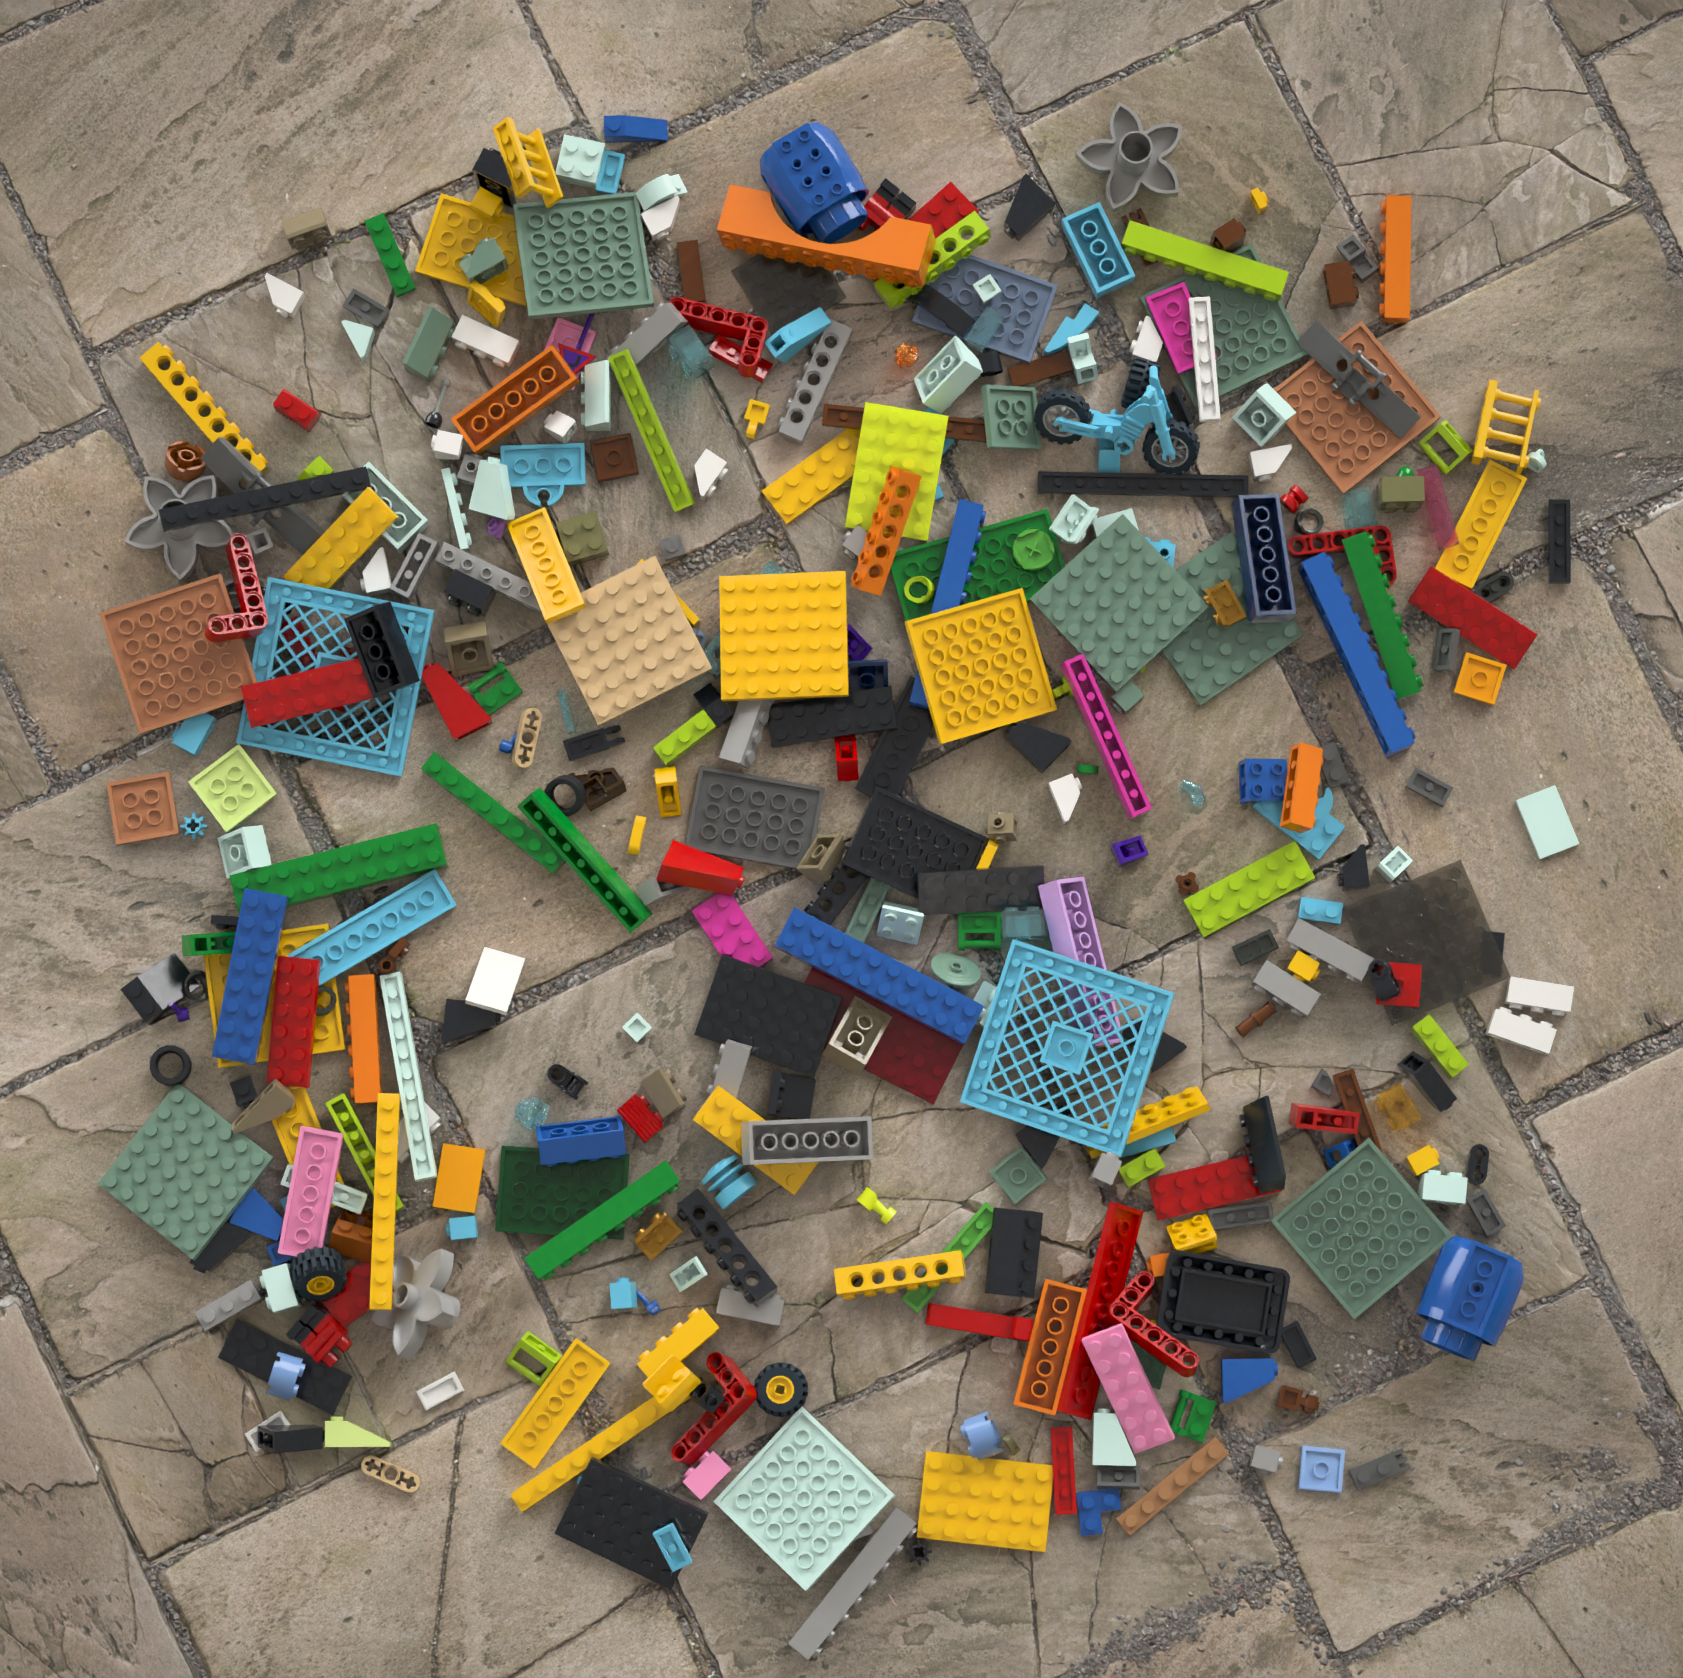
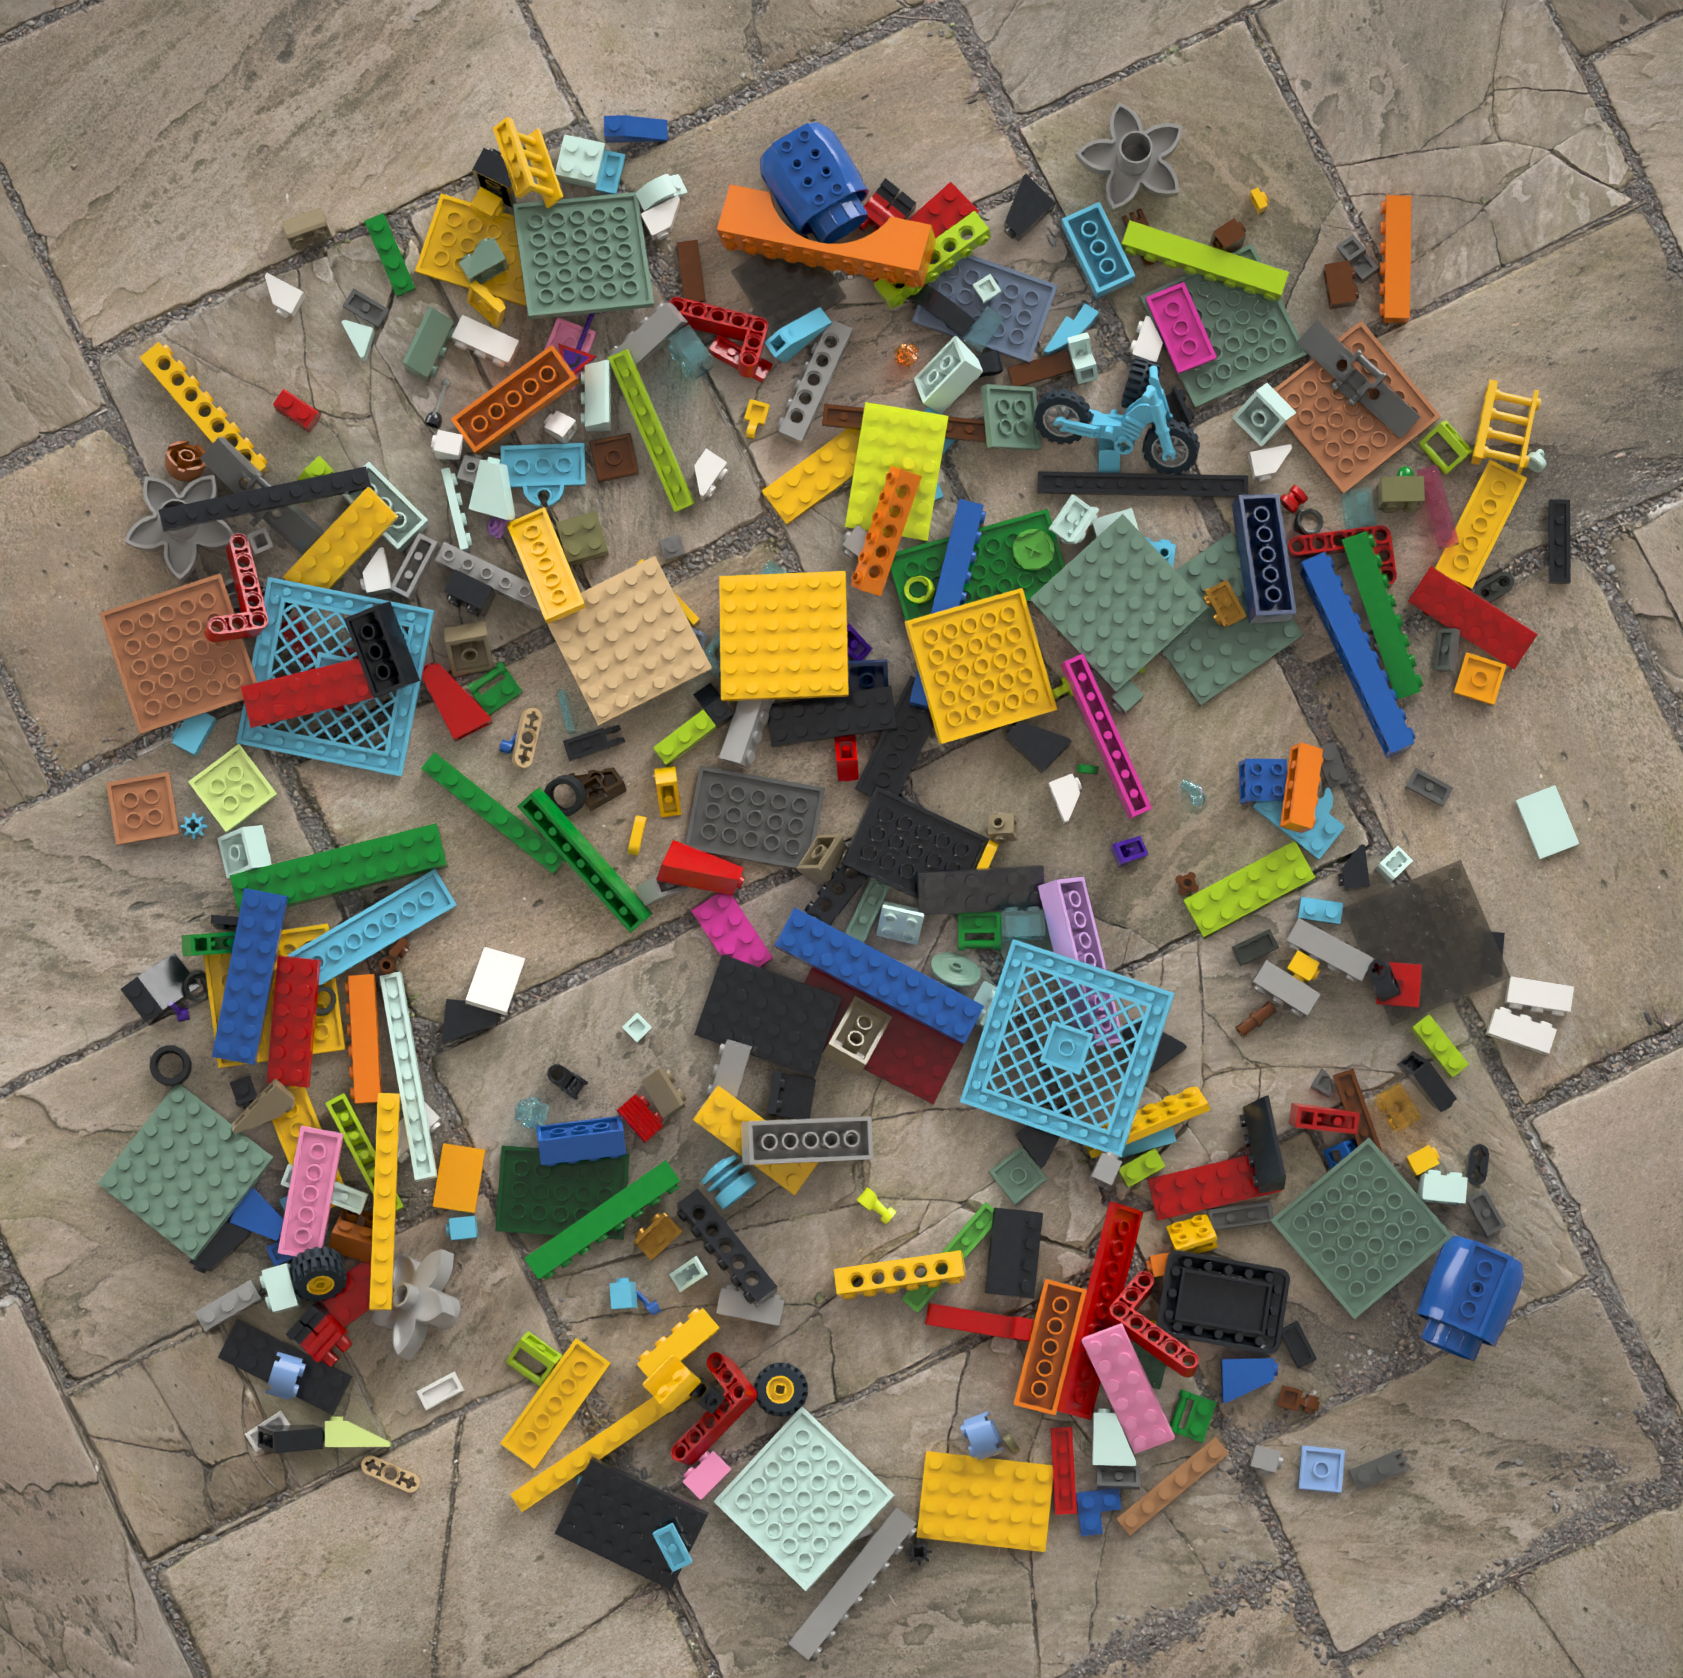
white tile [1189,296,1221,423] -> none

